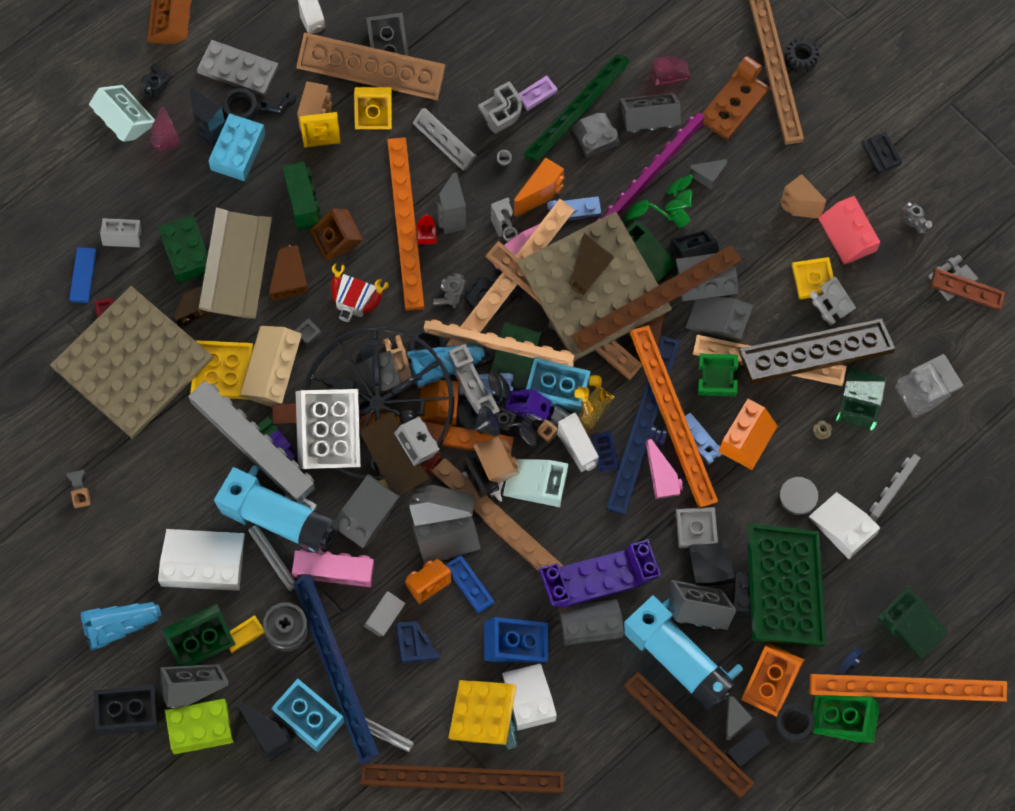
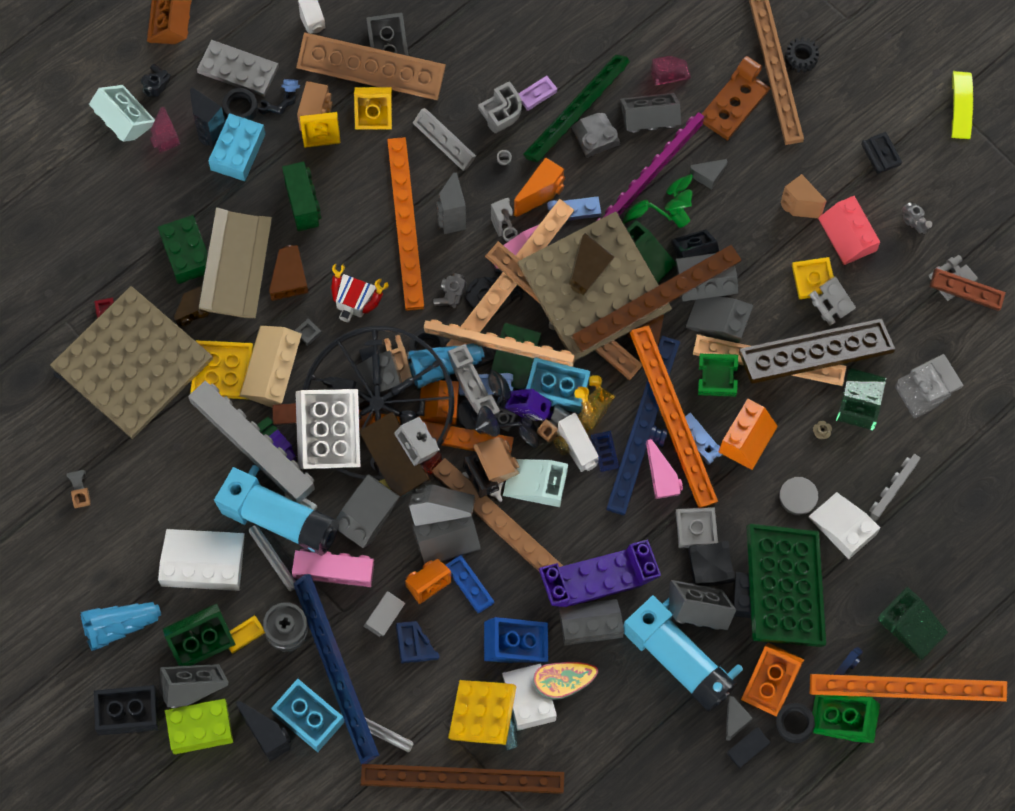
blue tile [69,247,97,303] -> none
light grey hinge [100,218,141,248] -> none
reddish brown slope [310,209,363,261] -> none
red plate [416,214,437,244] -> none
reddish brown plate [624,672,755,799] -> none
none -> medium blue plate [281,79,300,92]
none -> shield [533,662,598,700]
none -> clear yellow tile [553,436,570,456]
none -> neon yellow slope [952,71,973,139]

